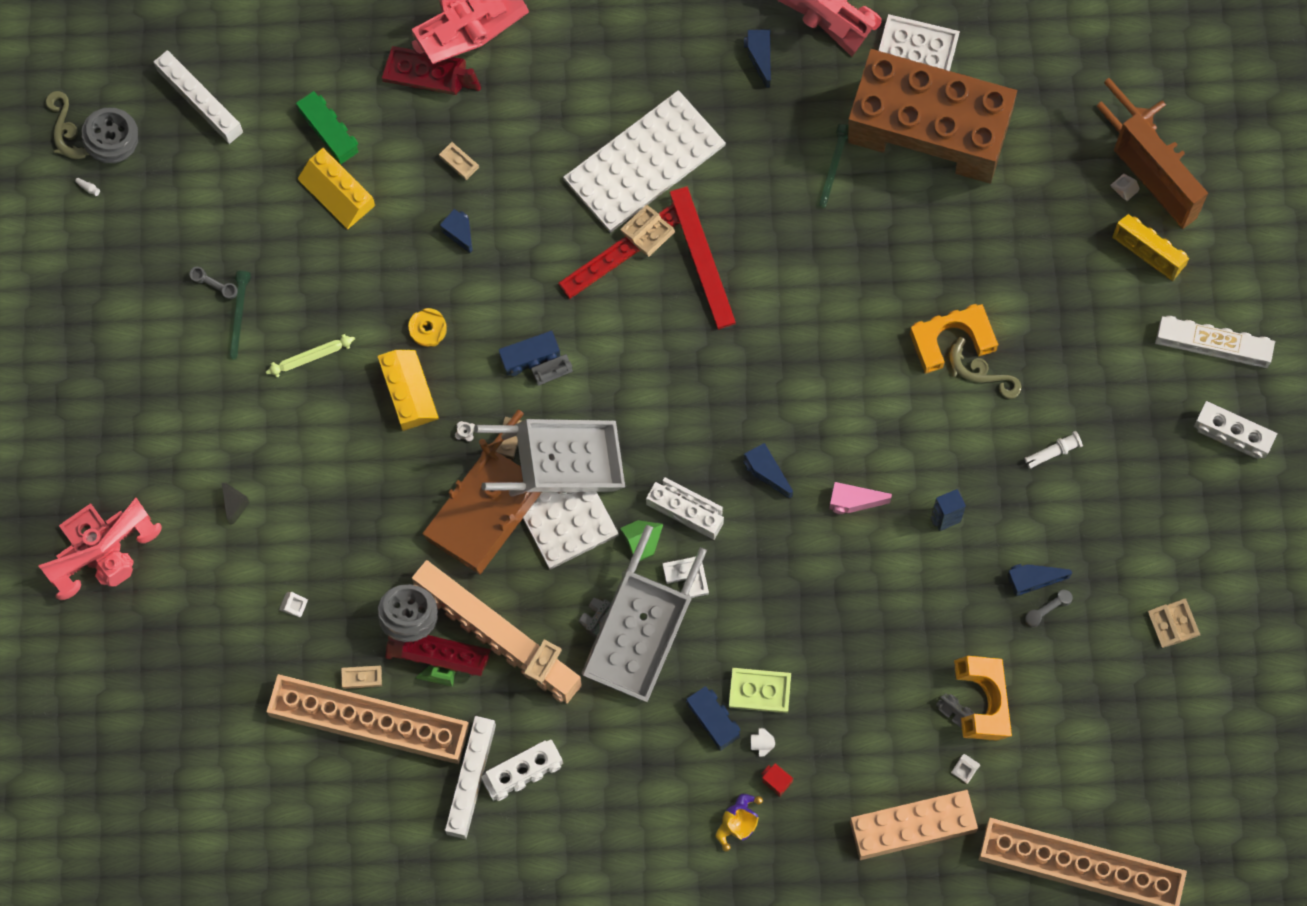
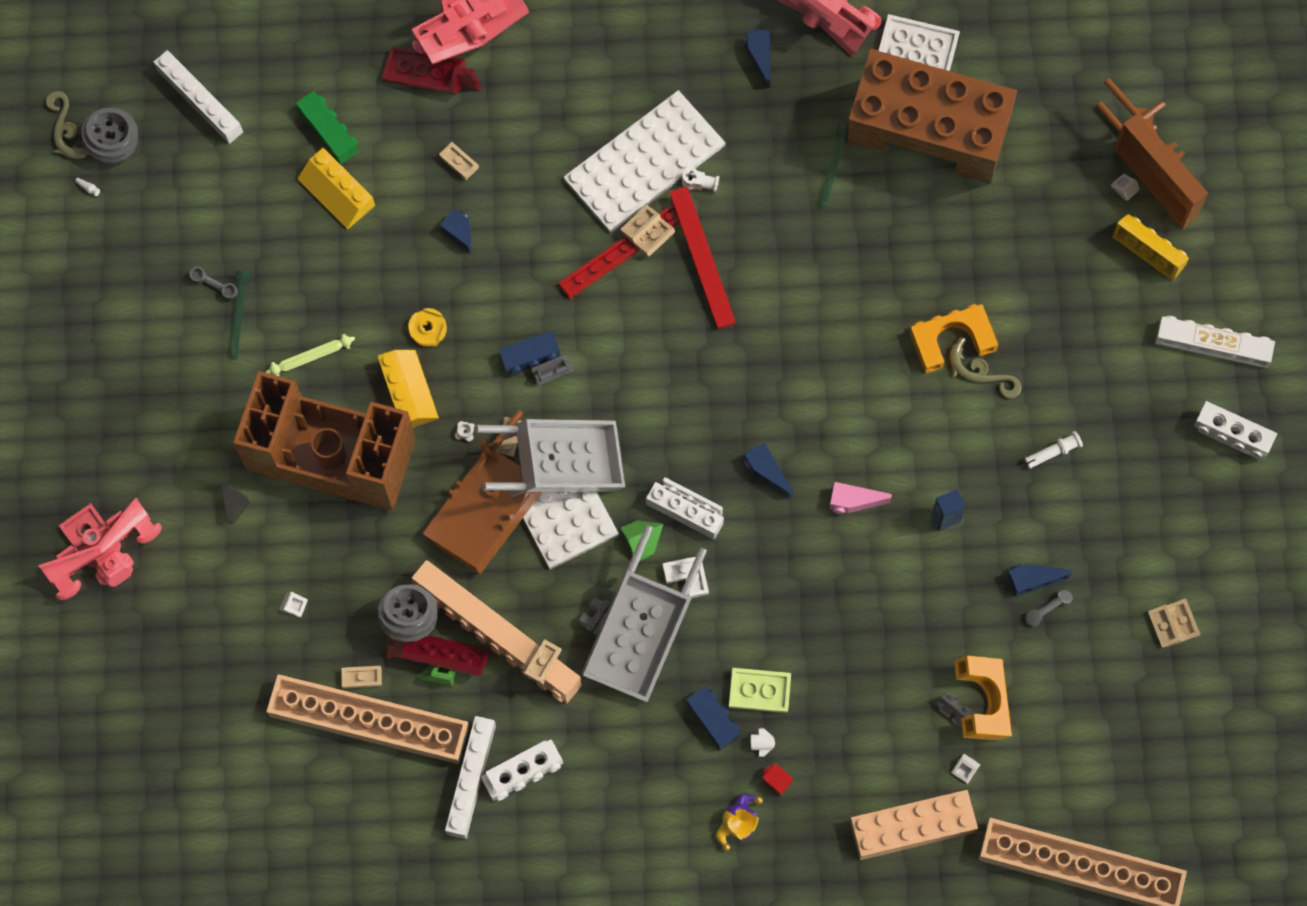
none -> dark orange brick [233,371,416,511]
none -> white connector [682,168,720,193]

